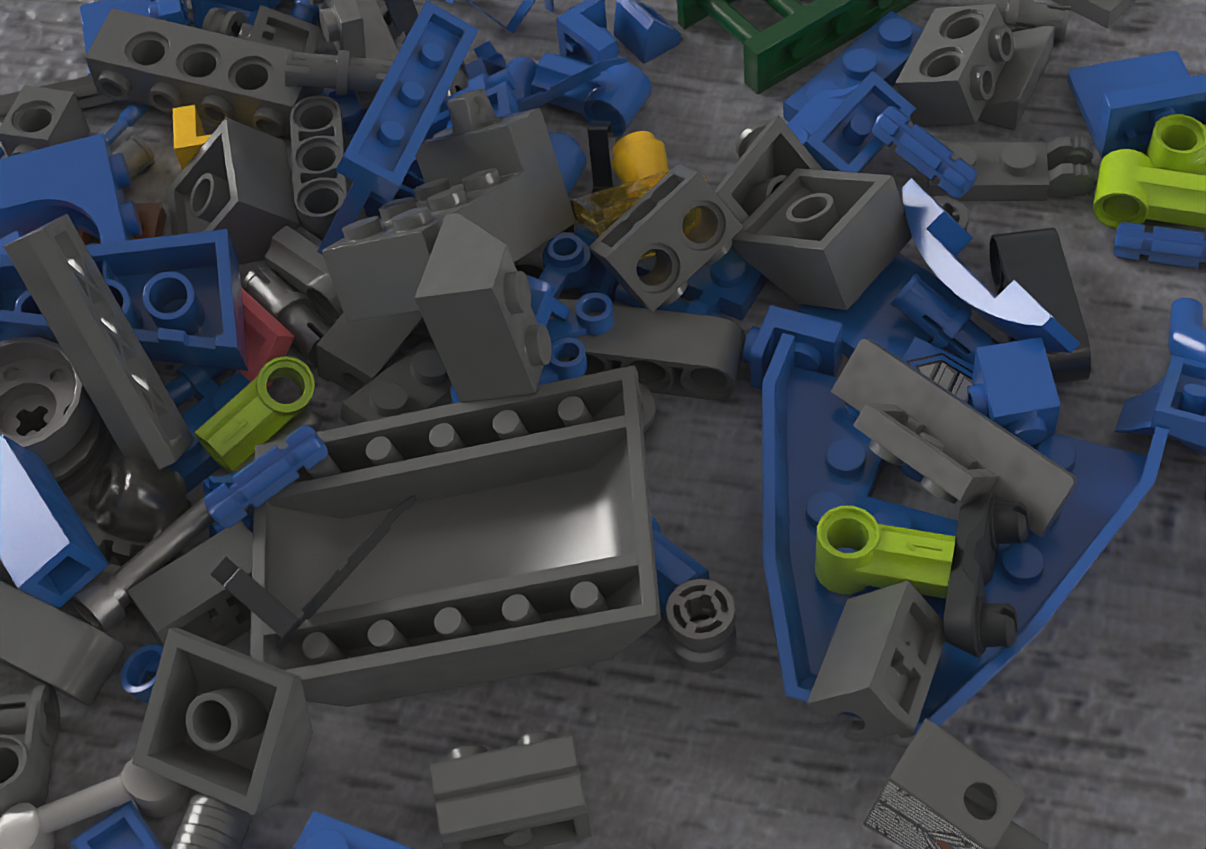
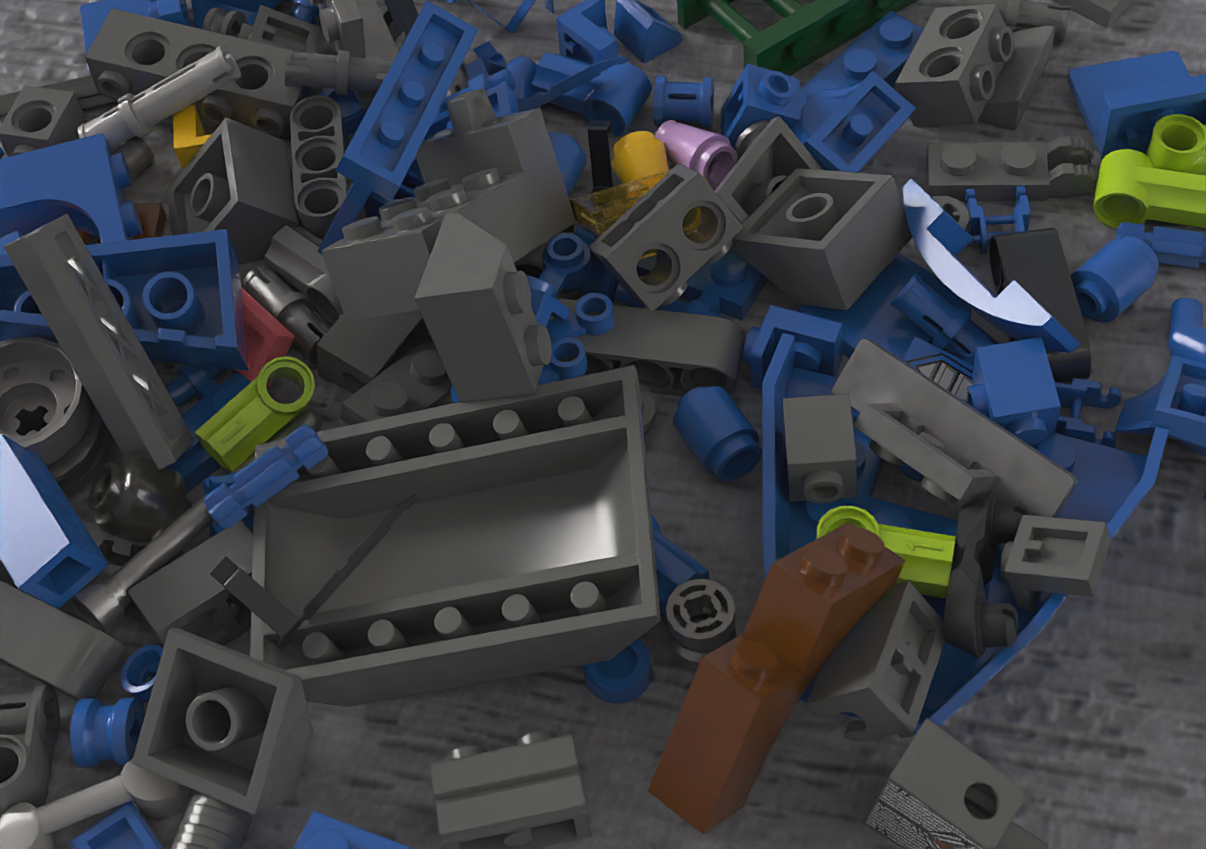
blue axle [872,106,978,199] -> none
none -> blue wheel [70,698,145,768]
none -> light grey pin [78,45,241,150]
none -> blue tile [582,638,652,704]
none -> reddish brown arch [648,522,906,835]
none -> blue bush [653,76,715,129]
none -> lavender cone [655,120,737,189]
none -> blue brick [673,386,762,482]
none -> blue bracket [721,63,801,155]
none -> dark grey brick [783,394,857,503]
none -> blue piece [965,186,1031,254]
none -> dark grey bracket [1001,515,1111,611]
none -> blue piece [1054,378,1121,448]
none -> blue brick [1070,237,1159,323]

